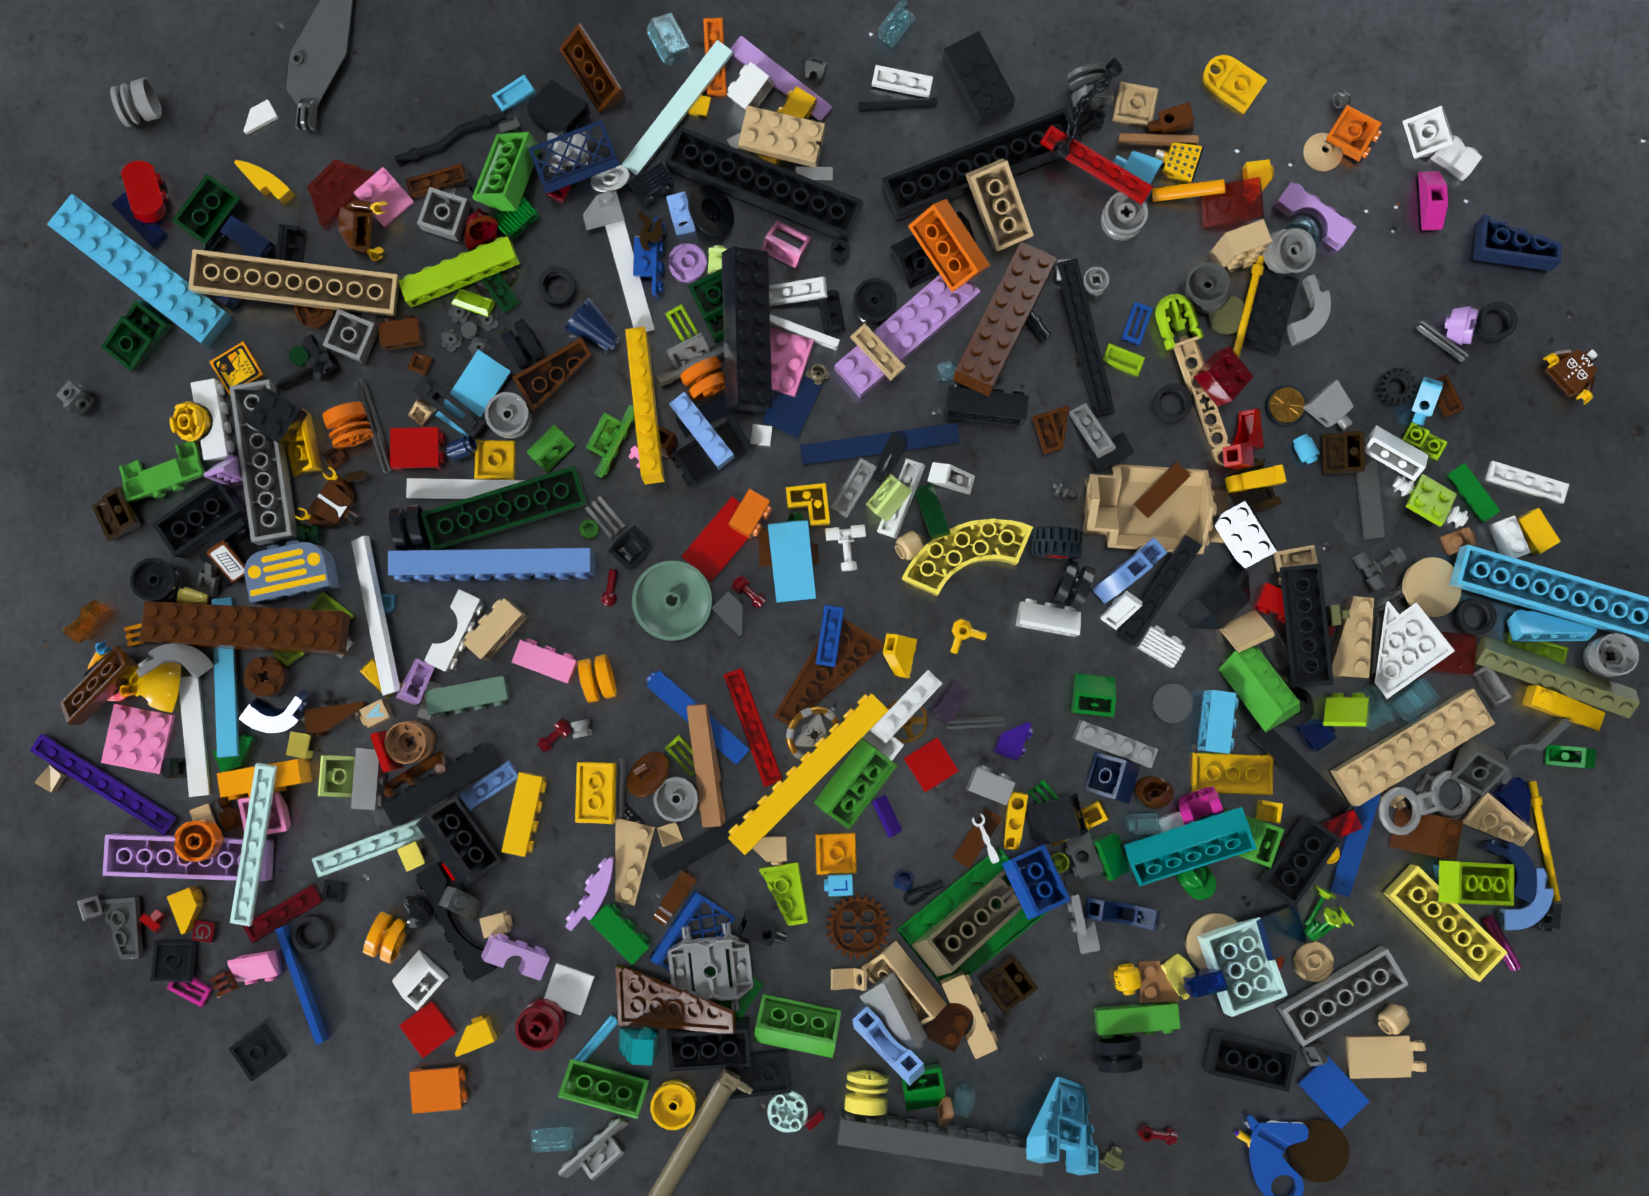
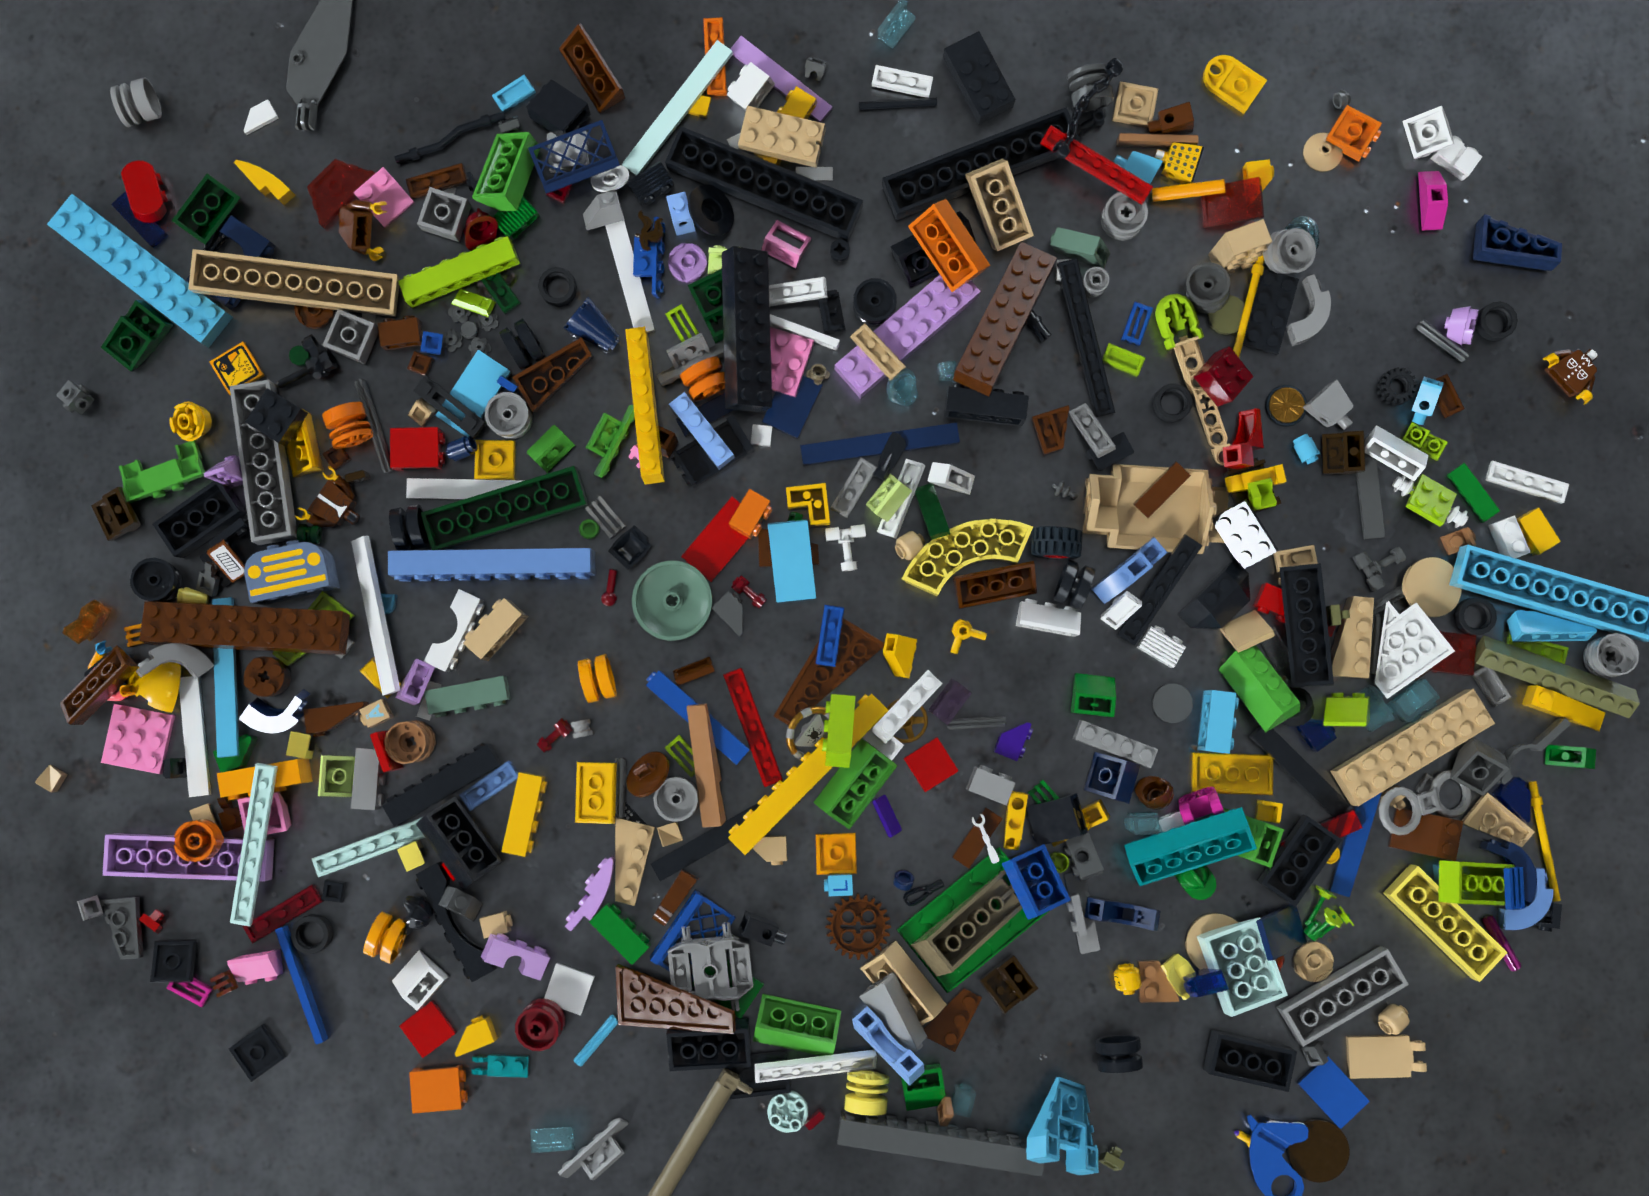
dark purple plate [30,734,177,835] -> none
yellow slope [167,886,204,934] -> none
white arch [191,378,235,463] -> none
dark red tile [192,919,217,943] -> none
black hinge [275,224,307,263] -> none
reddish brown piece [384,751,446,797] -> none
bright pink brick [512,638,578,684] -> none
bright green slope [558,1059,649,1119] -> none
teal wedge [618,1027,660,1066] -> none
clear light blue bracket [646,13,689,62] -> none
yellow wheel [650,1079,697,1130] -> none
lime wing [759,862,809,926] -> none
tan bracket [831,967,867,991] -> none
tan arch [940,971,999,1059] -> none
green slope [1092,832,1130,881] -> none
bright green brick [1094,1002,1181,1038] -> none
dark red bar [1137,1125,1177,1145] -> none
lavender arch [1274,182,1356,251] -> none
none -> blue tile [420,331,443,355]
none -> teal hinge [471,1054,530,1078]
none -> blue tile [497,375,518,393]
none -> reddish brown tile [673,657,715,686]
none -> white tile [755,1050,877,1083]
none -> lime wedge [822,694,856,768]
none -> clear light blue piece [886,369,918,406]
none -> reddish brown slope [953,561,1037,609]
none -> sand green slope [1050,227,1110,269]
none -> lime panel [1248,478,1277,511]
none -> blue tile [1503,867,1525,910]

